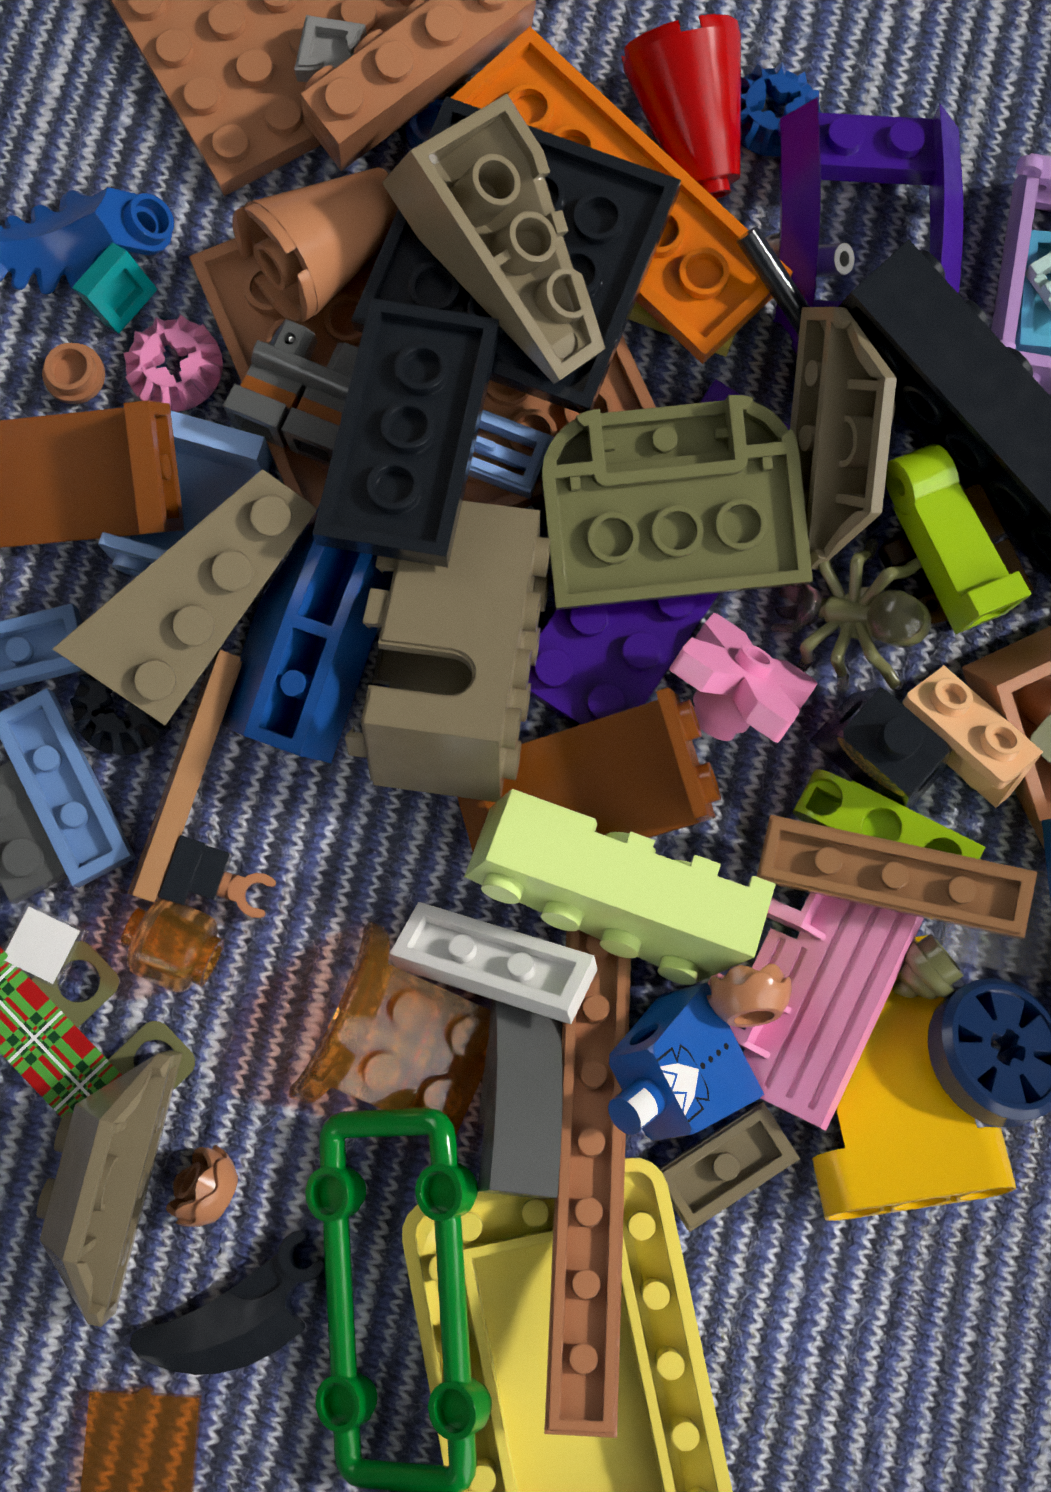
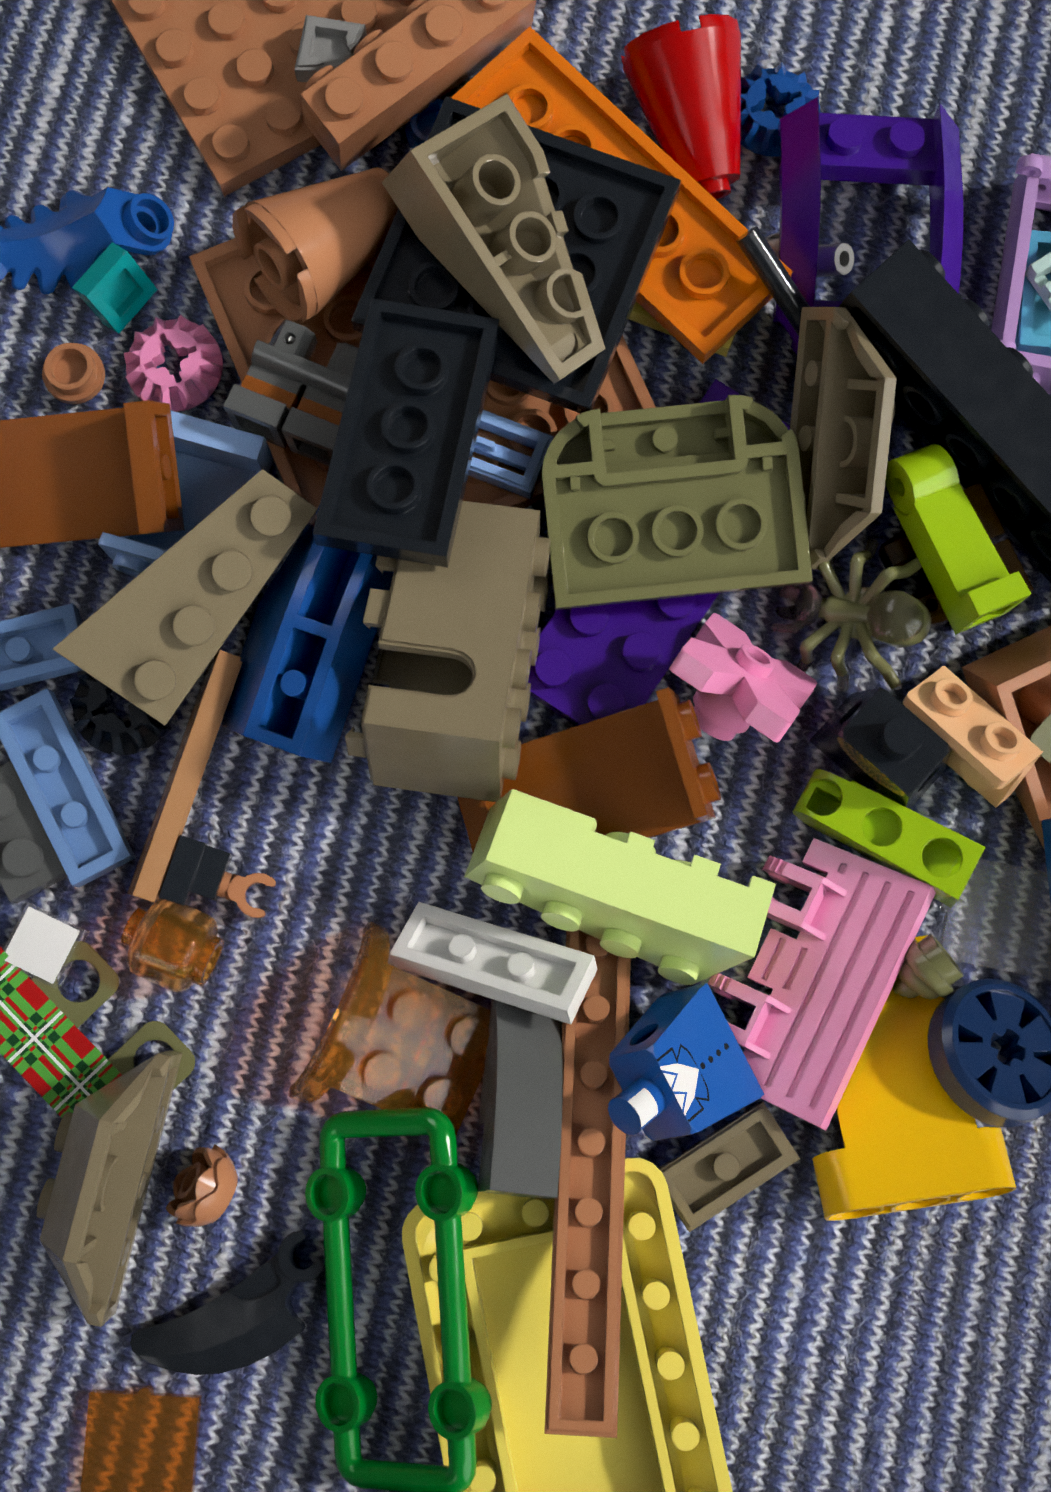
nougat plate [707,964,792,1028] -> none
medium nougat tile [757,815,1037,940] -> none

